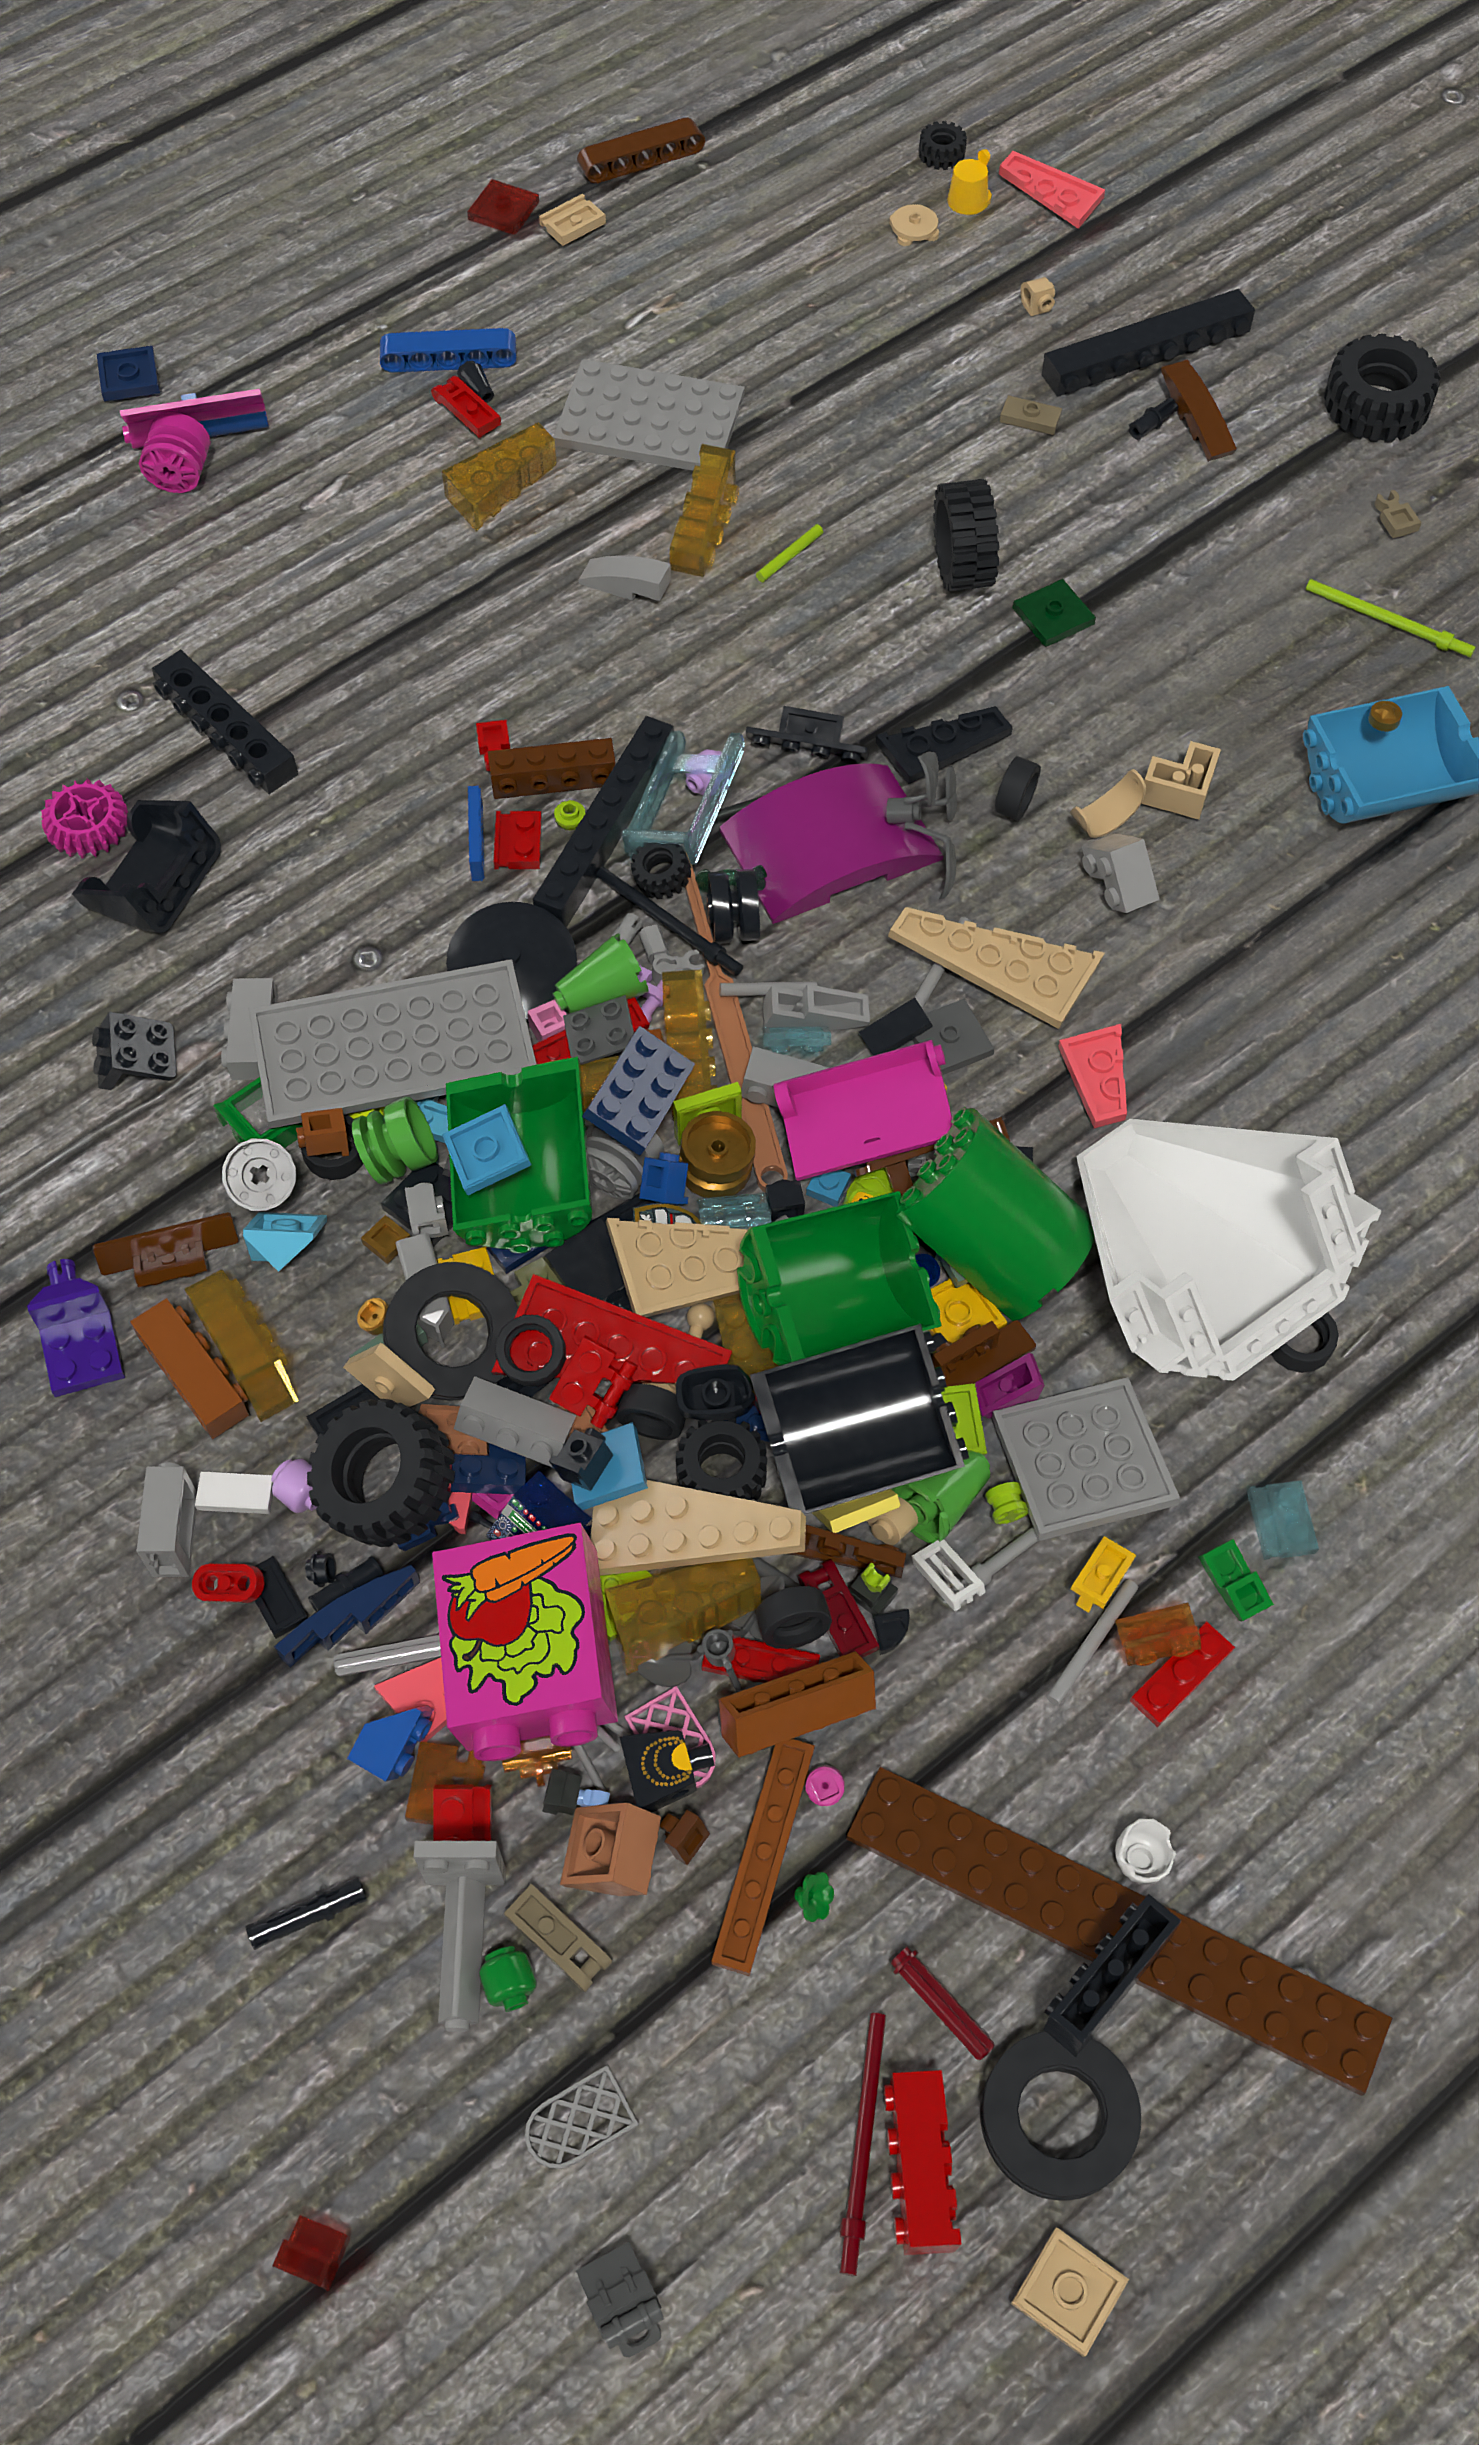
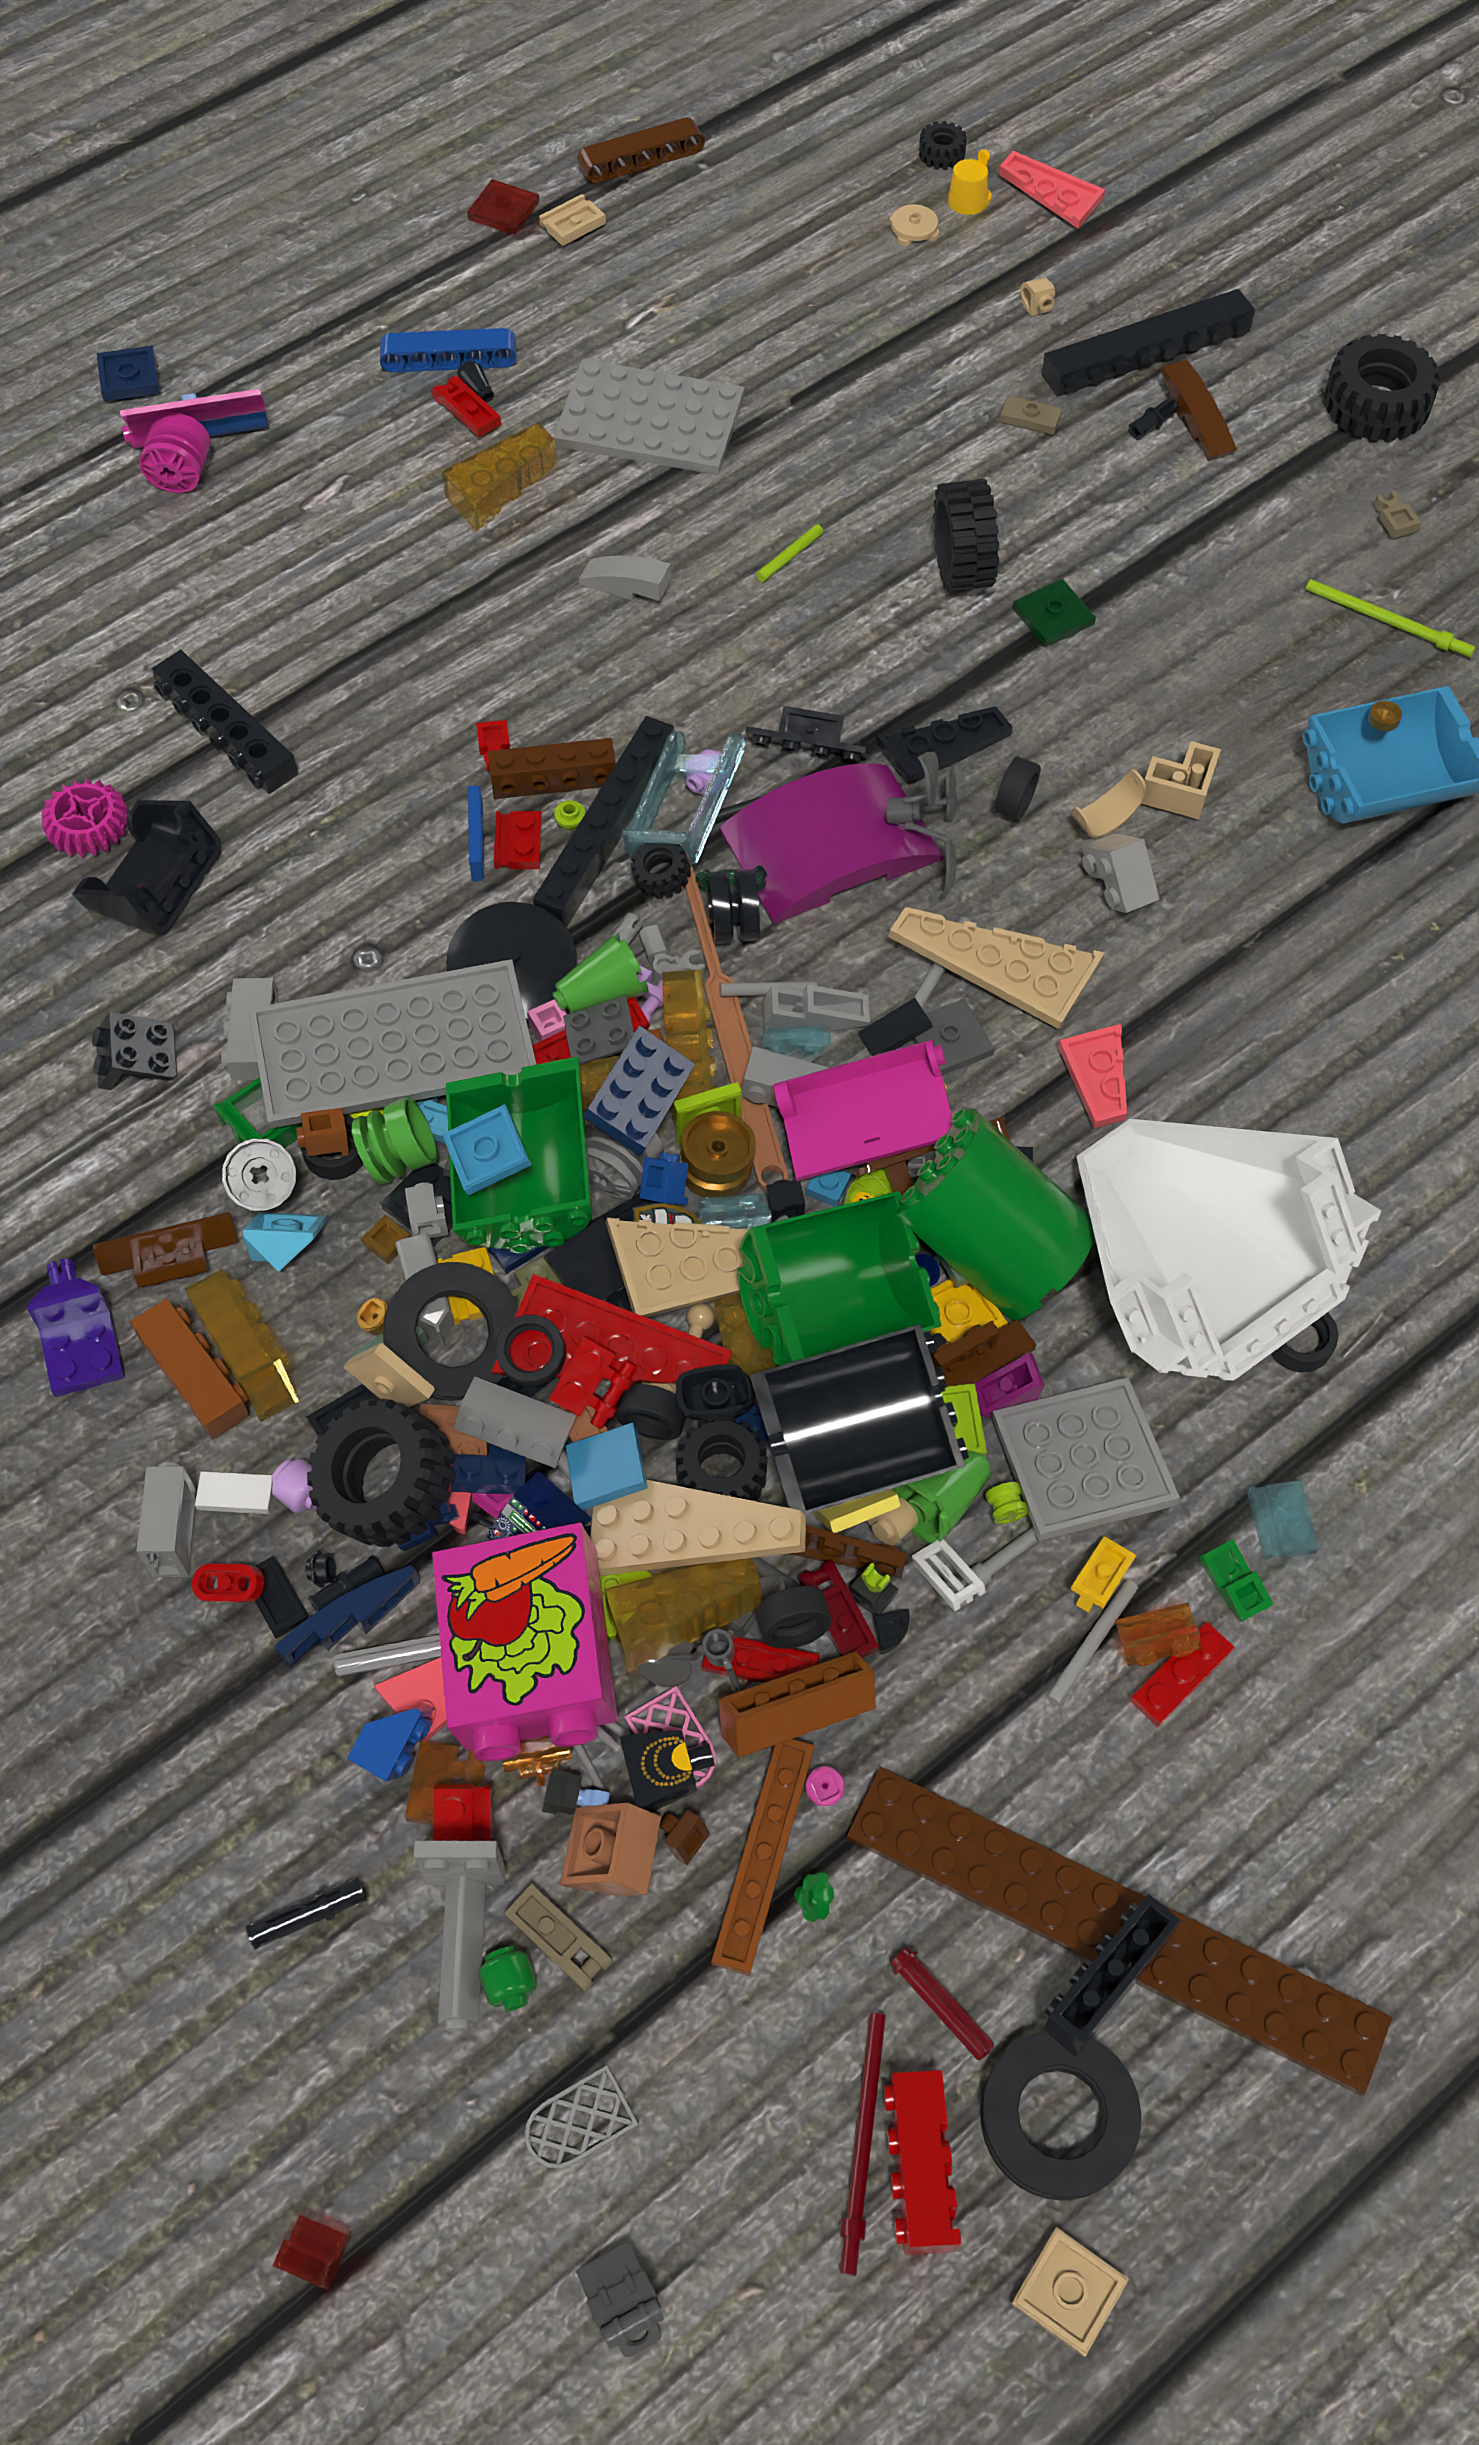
black brick [549,1428,613,1491] -> none
black bar [596,867,743,976] -> none
clear yellow wedge [670,444,739,577] -> none
white hair [1115,1819,1176,1884] -> none

